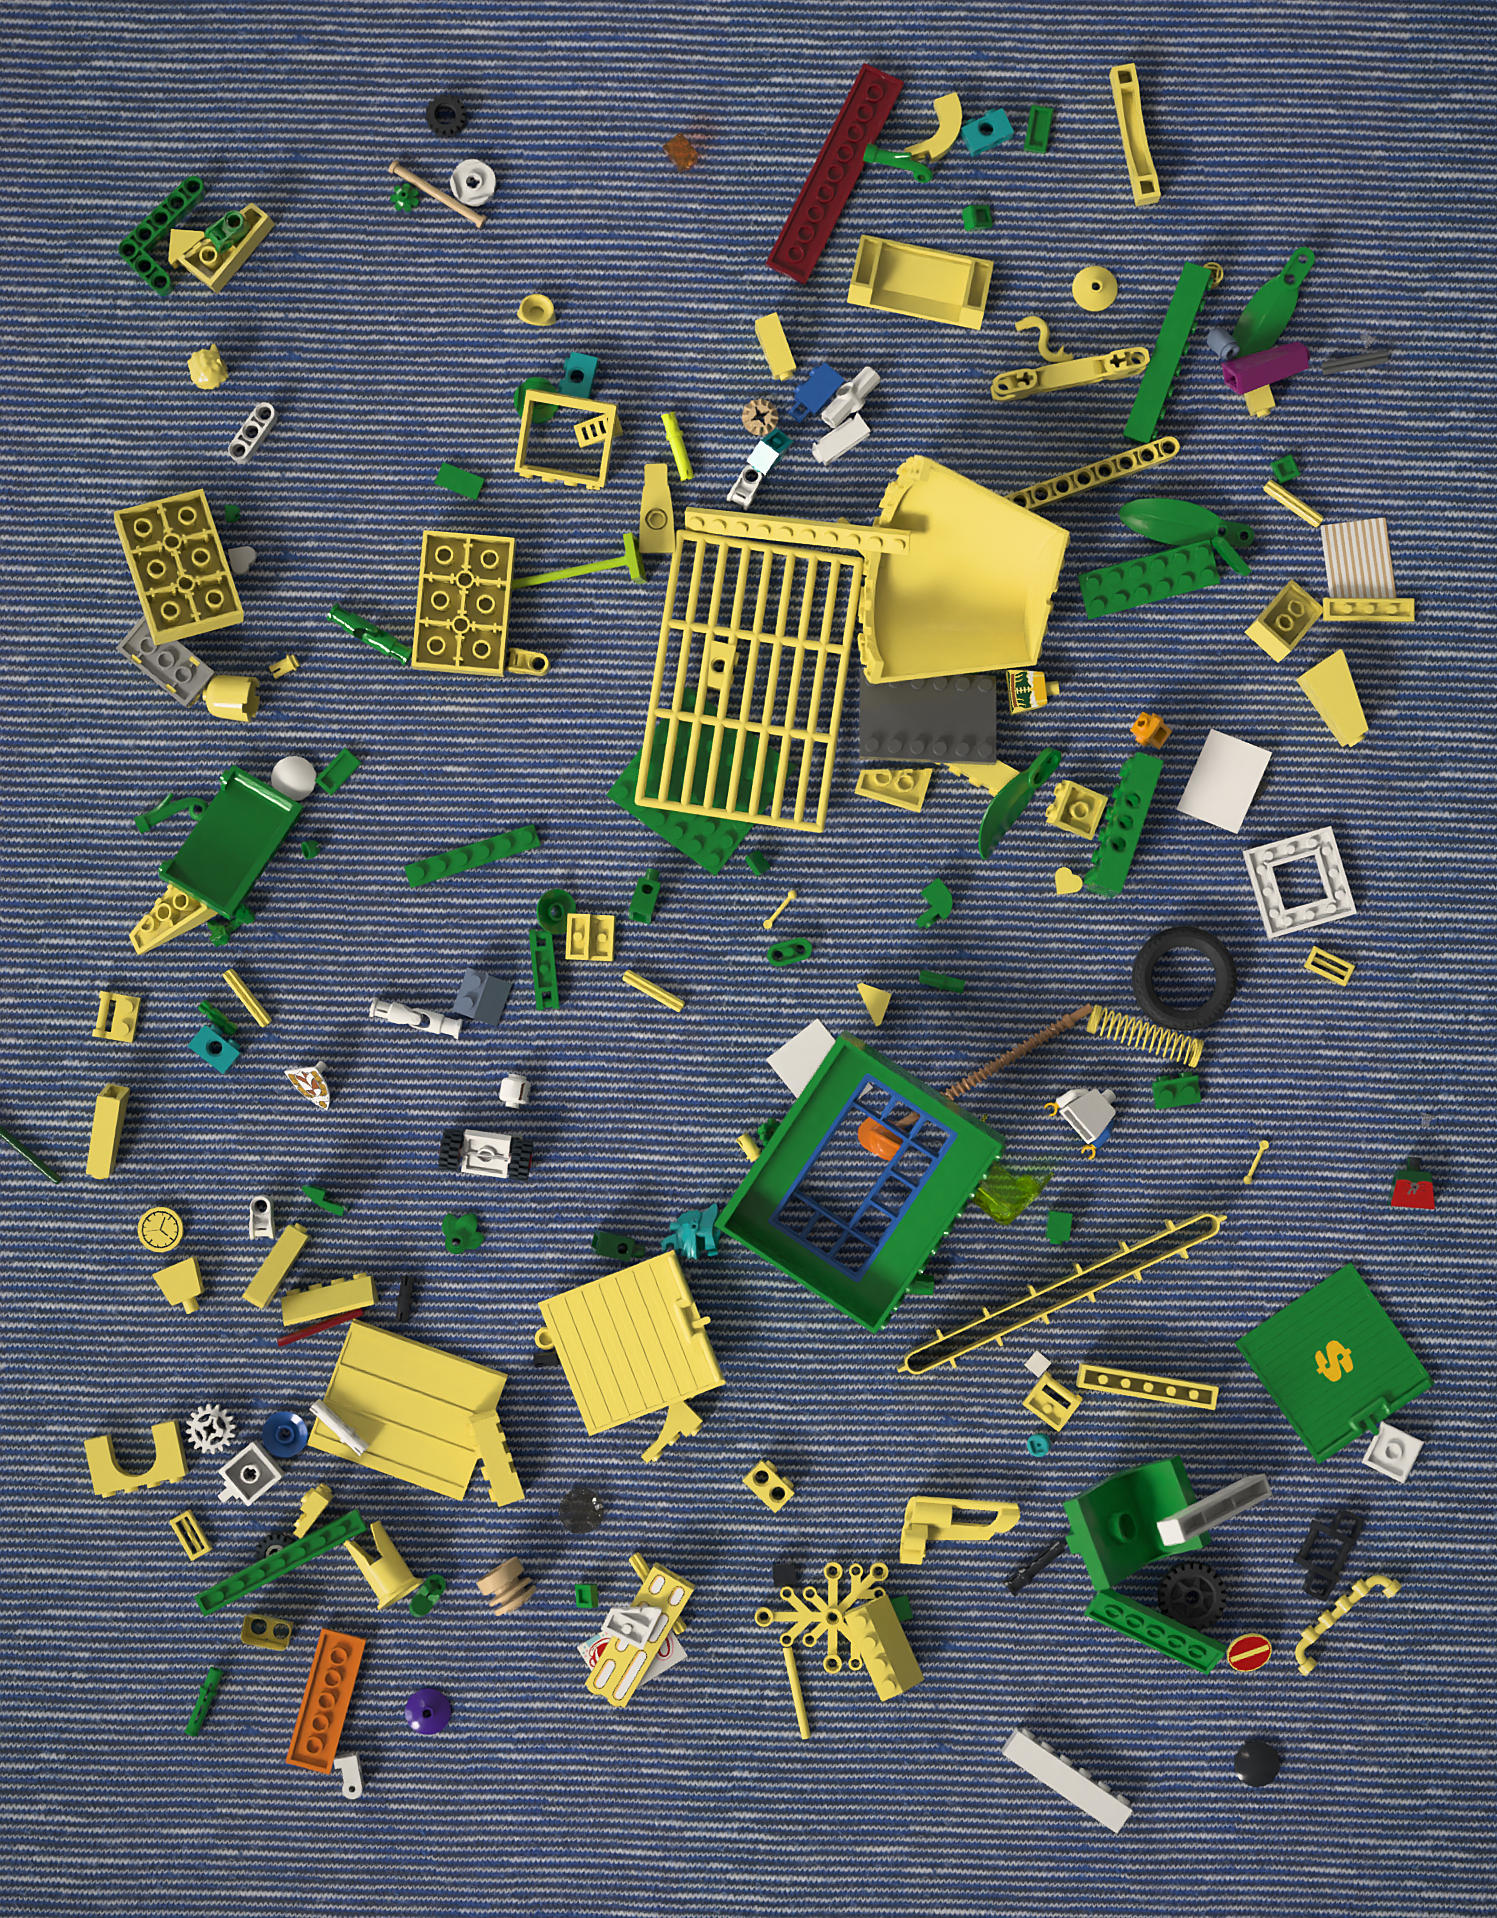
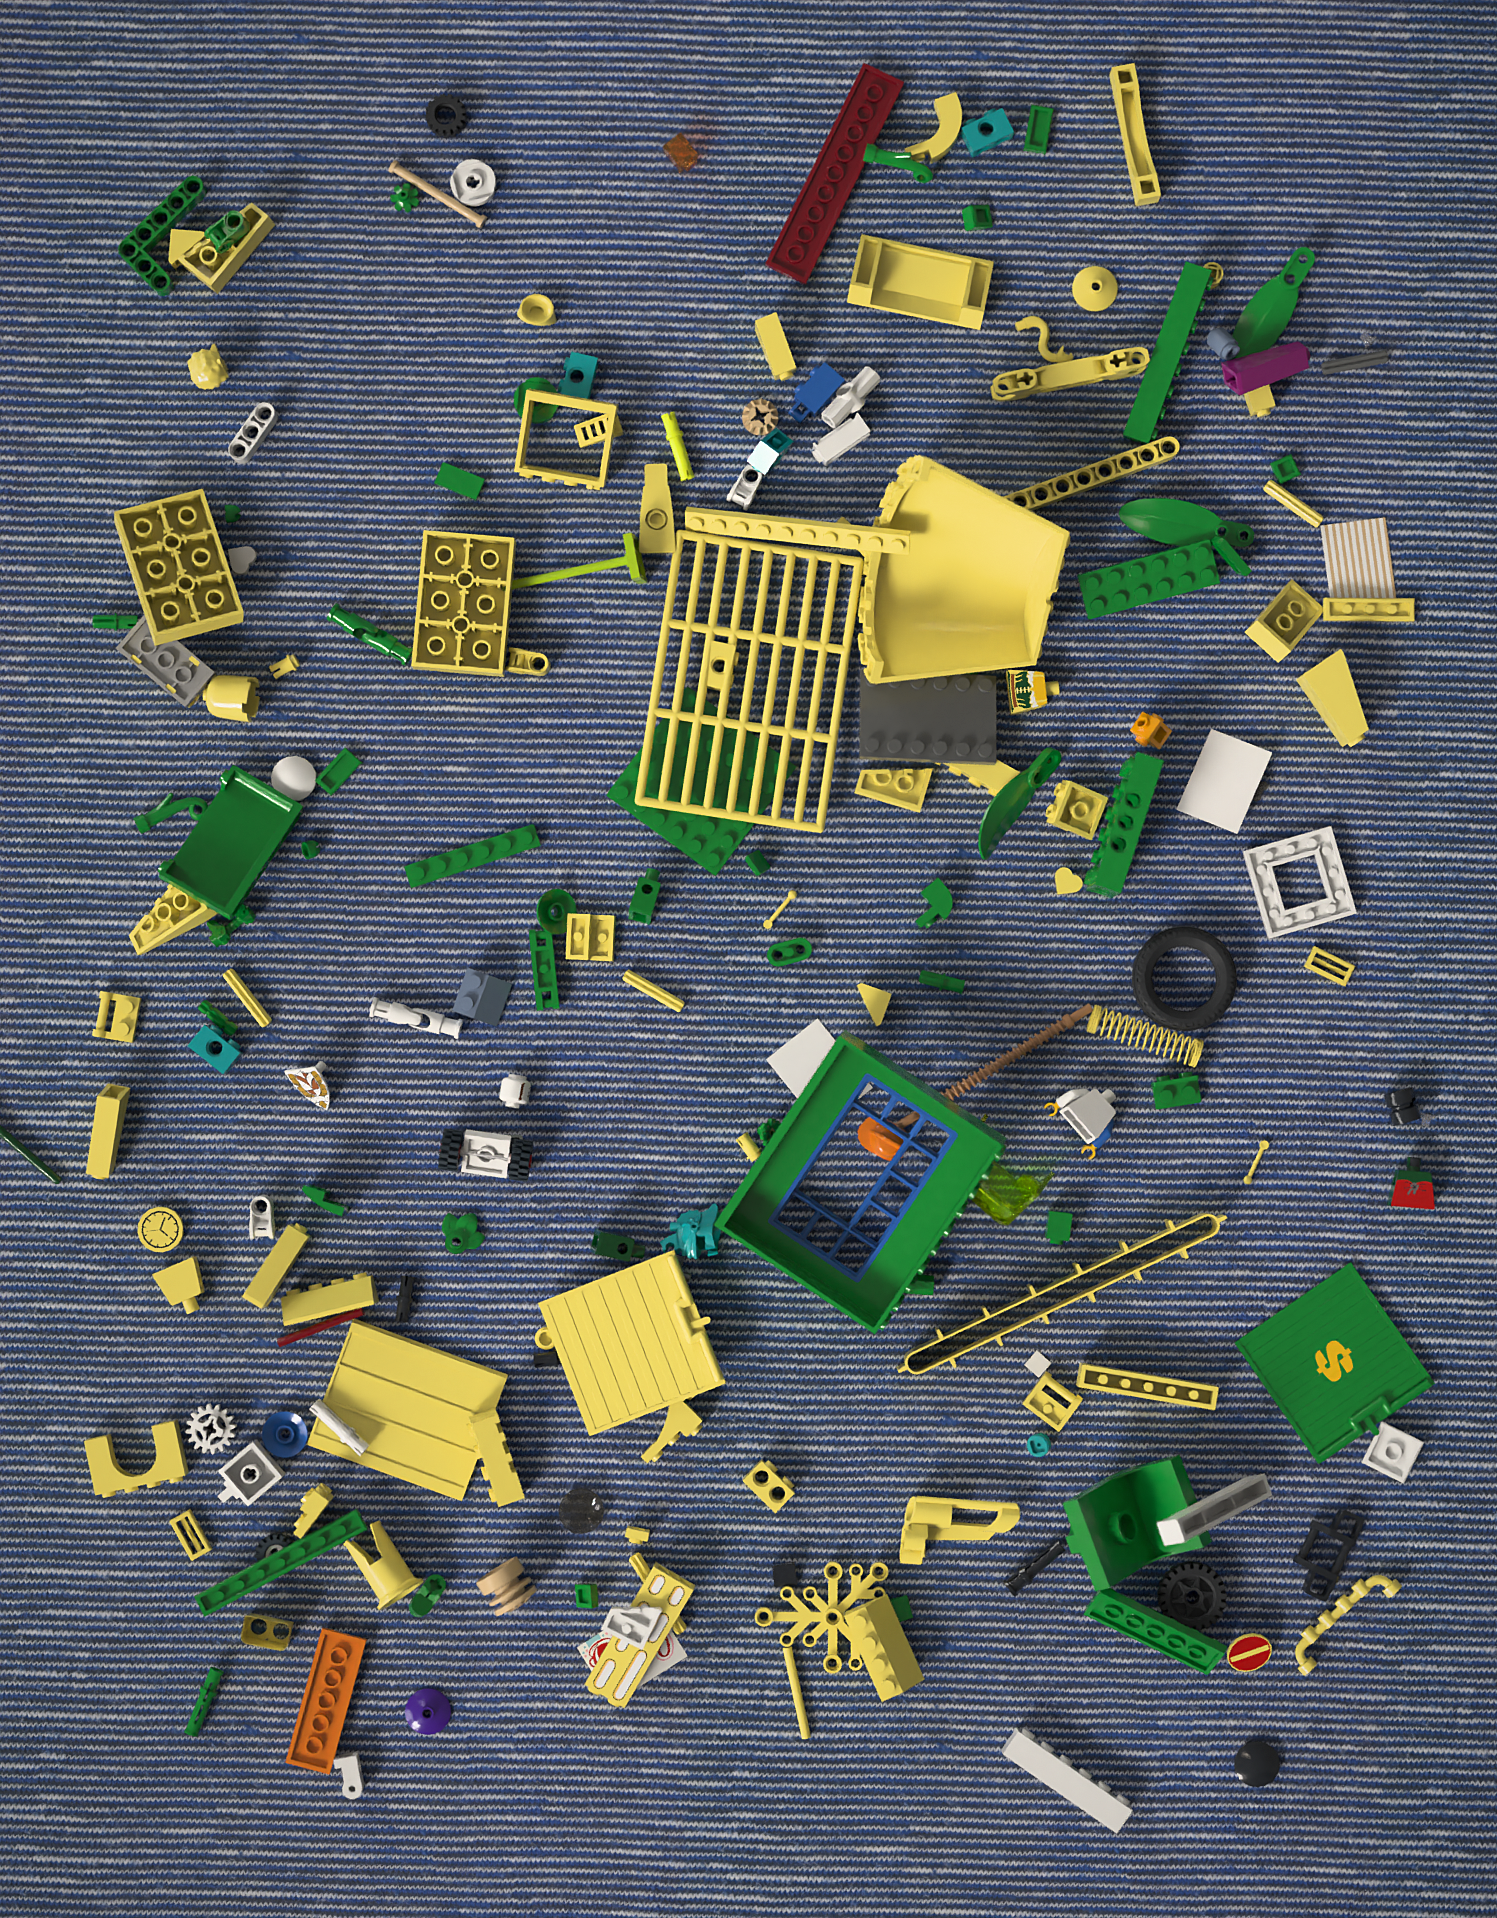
none -> green axle [92,613,139,631]
none -> light yellow plate [625,1525,650,1544]
none -> black wheel [1383,1087,1422,1126]

